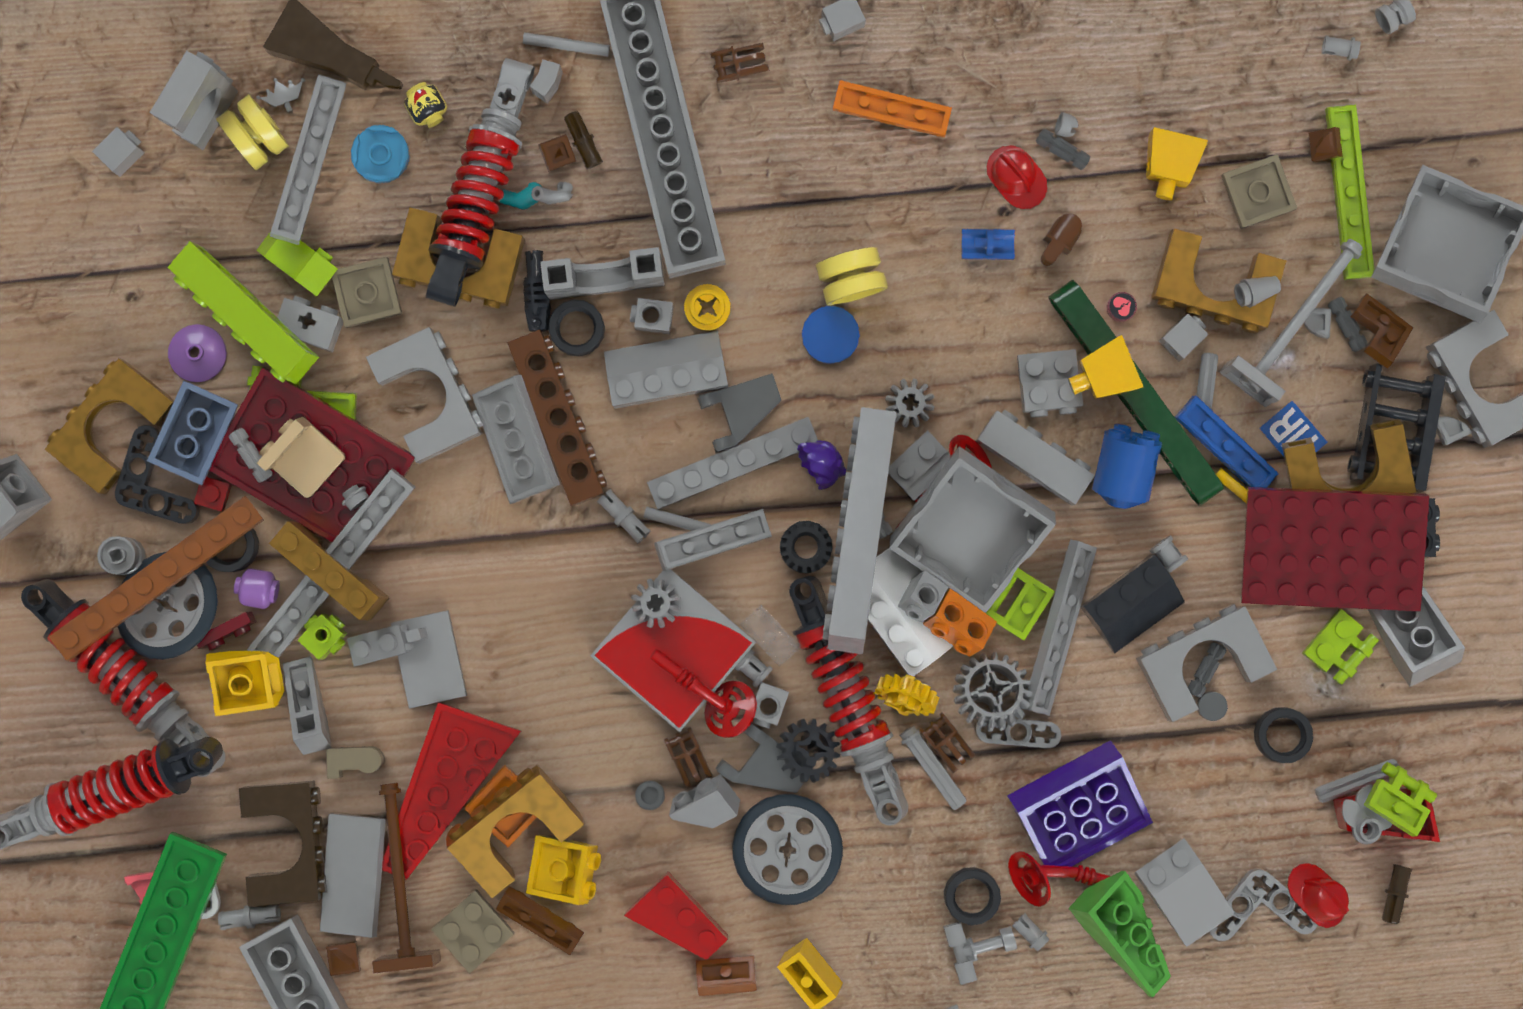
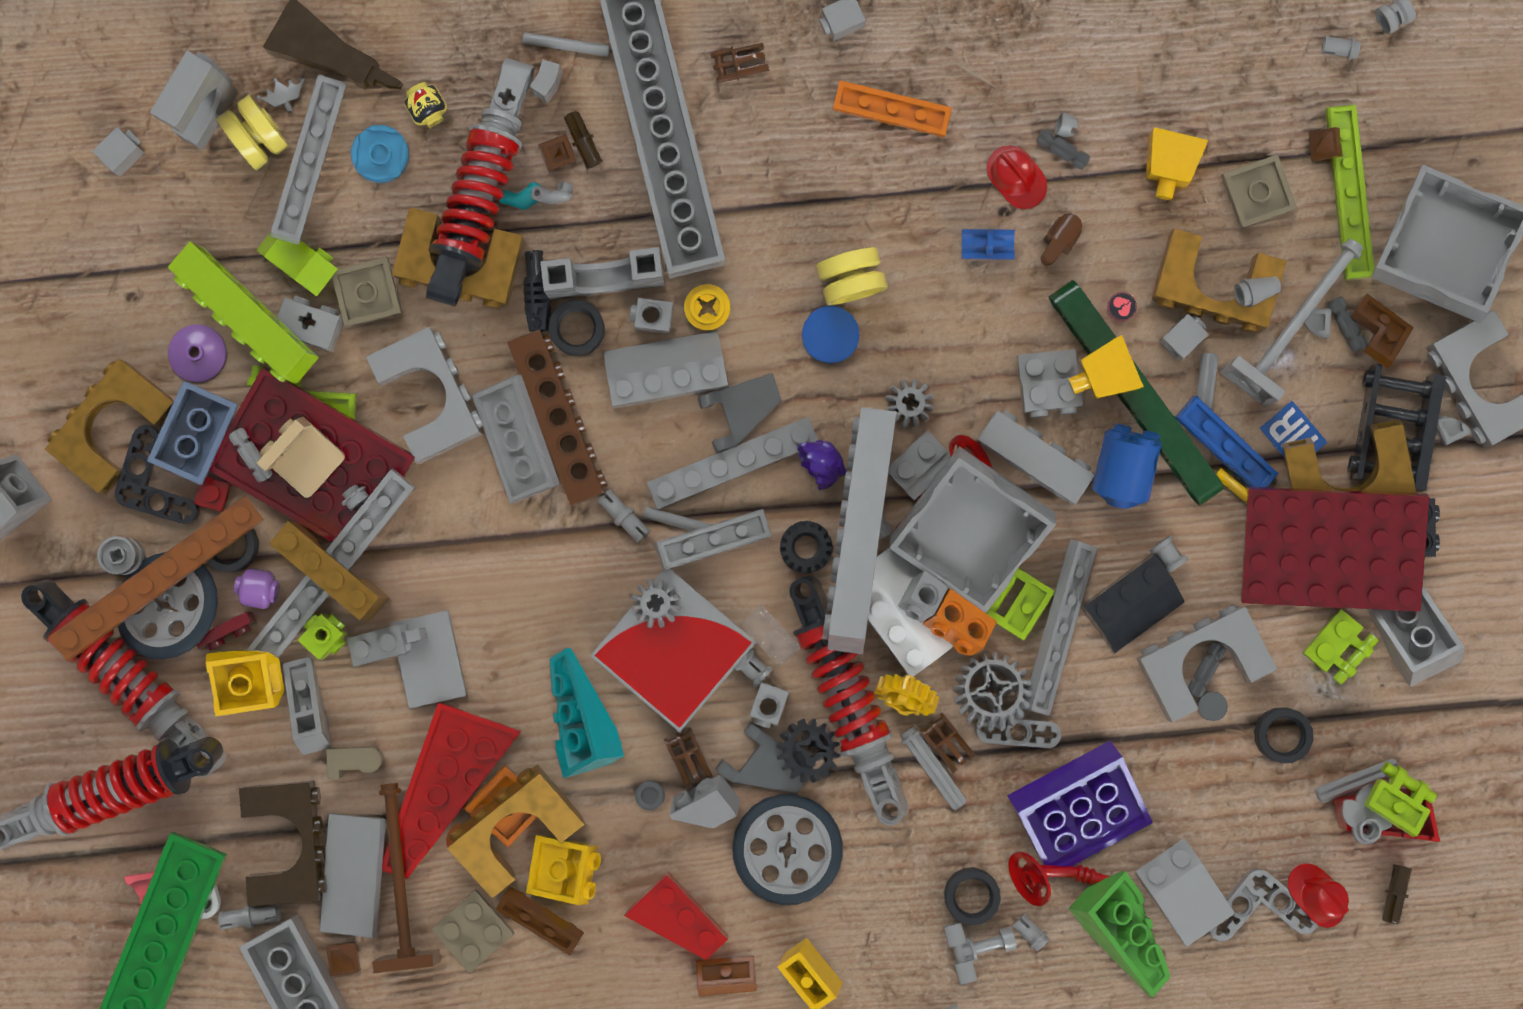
red dish [650,649,757,738] -> none
none -> teal wedge [550,648,624,778]

